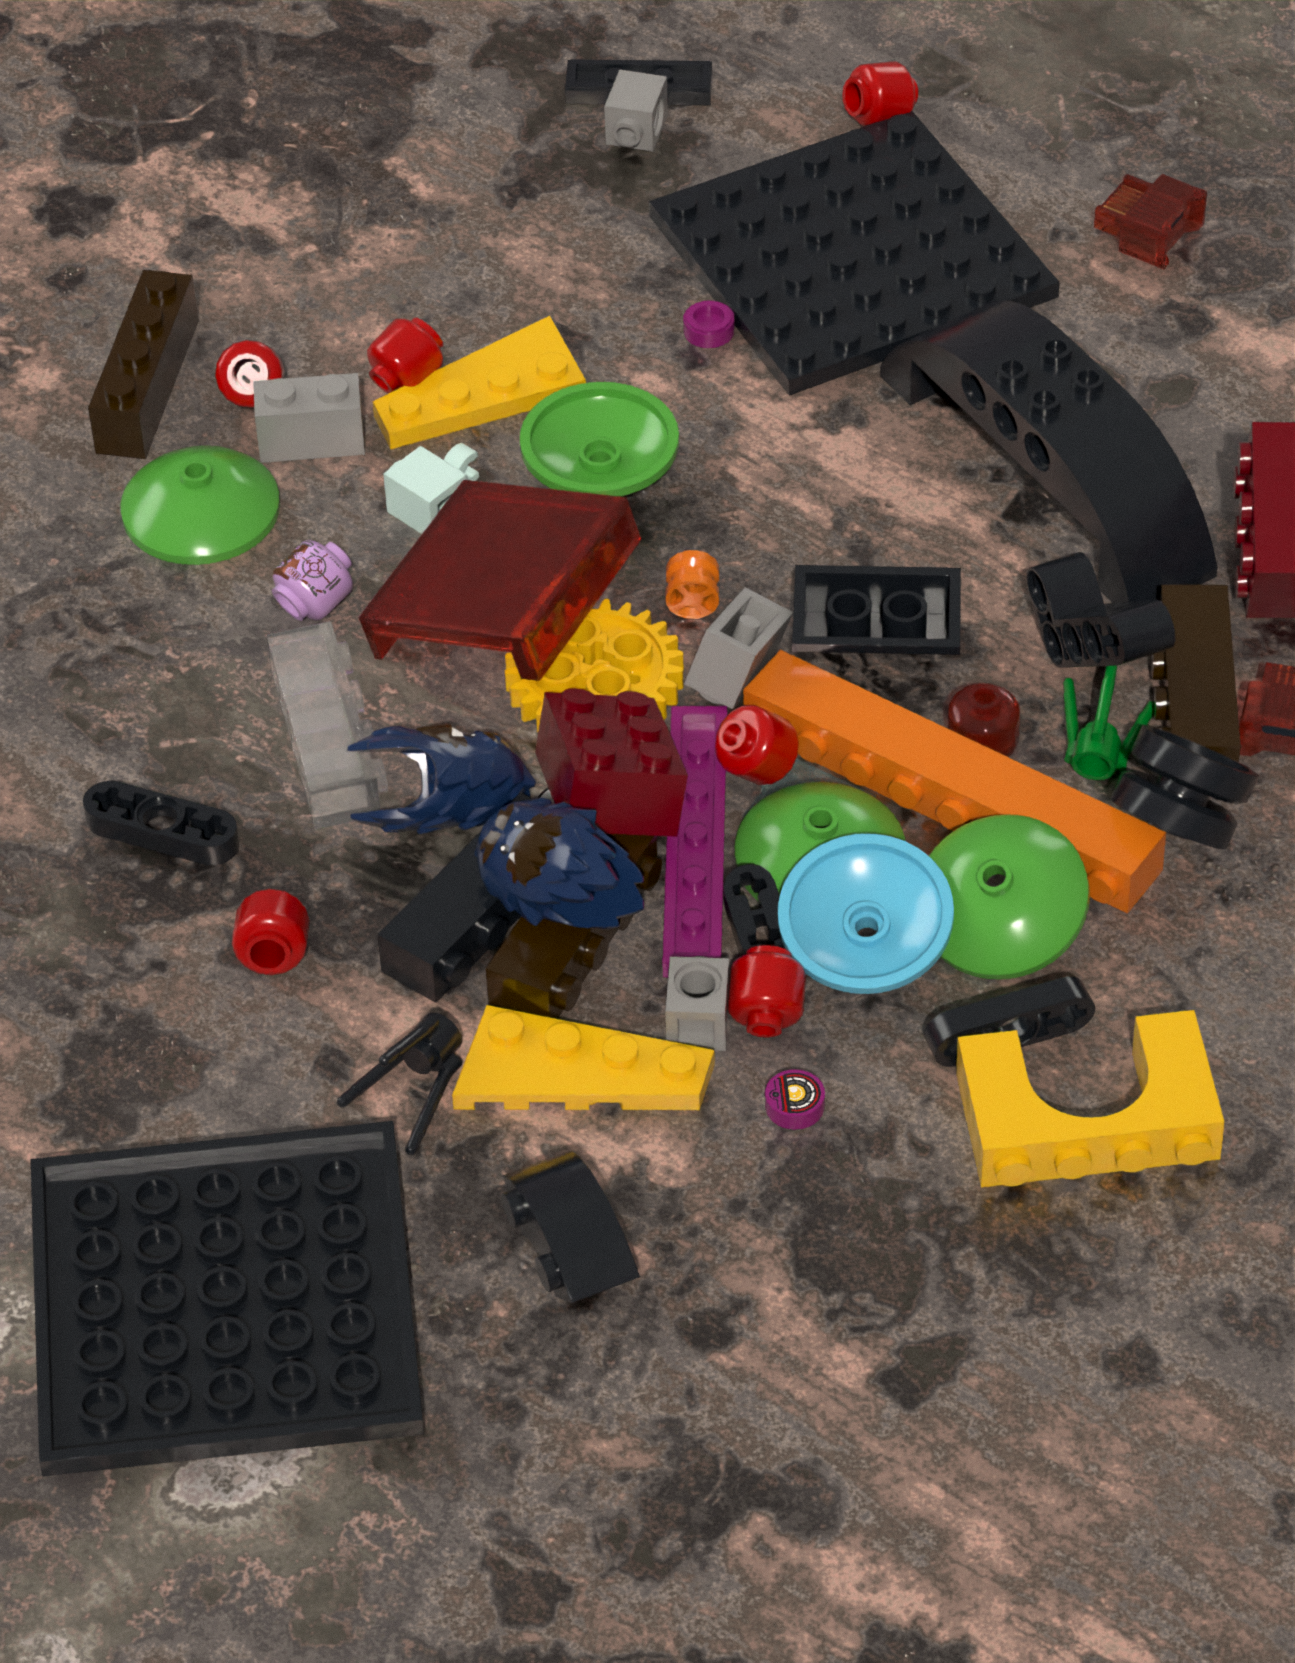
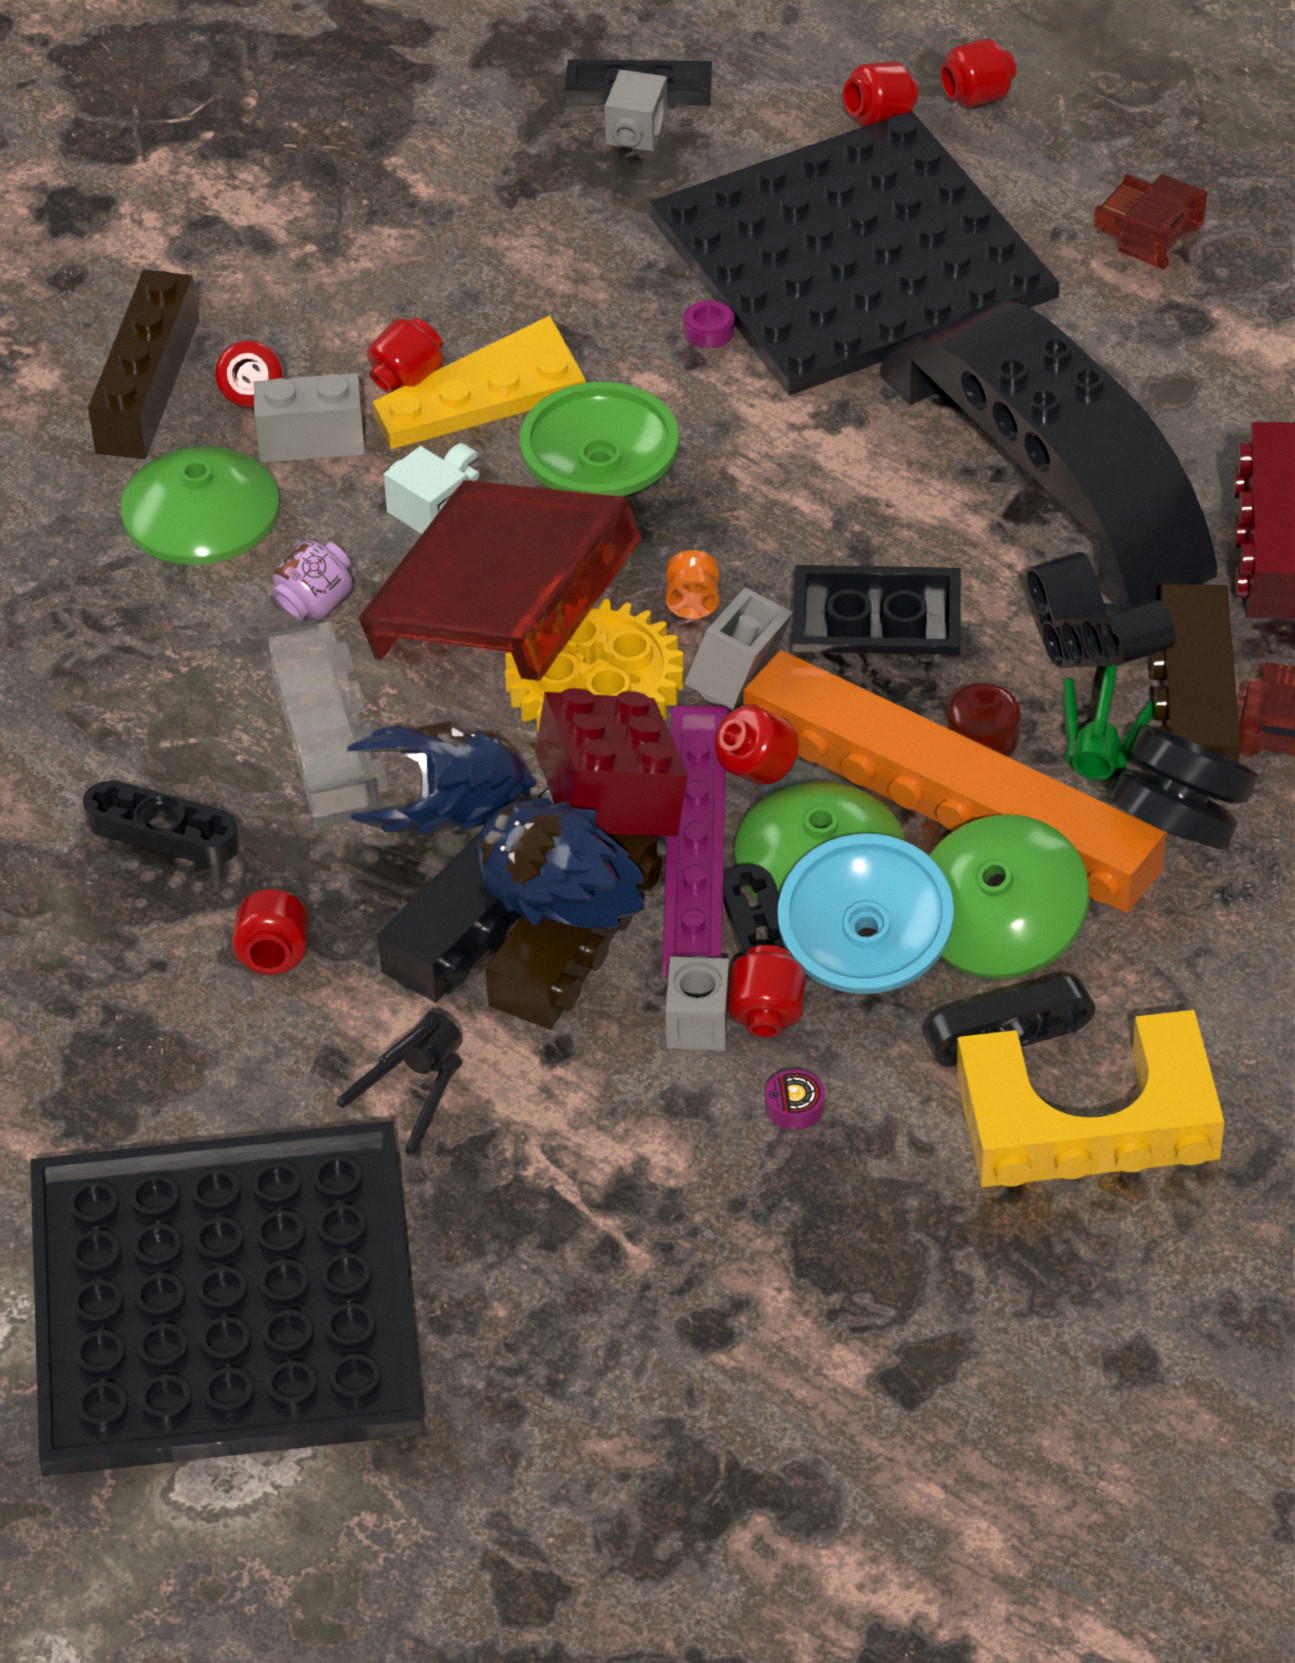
yellow wing [452,1005,715,1110] -> none
black brick [501,1151,640,1303] -> none
none -> red head [940,38,1016,109]

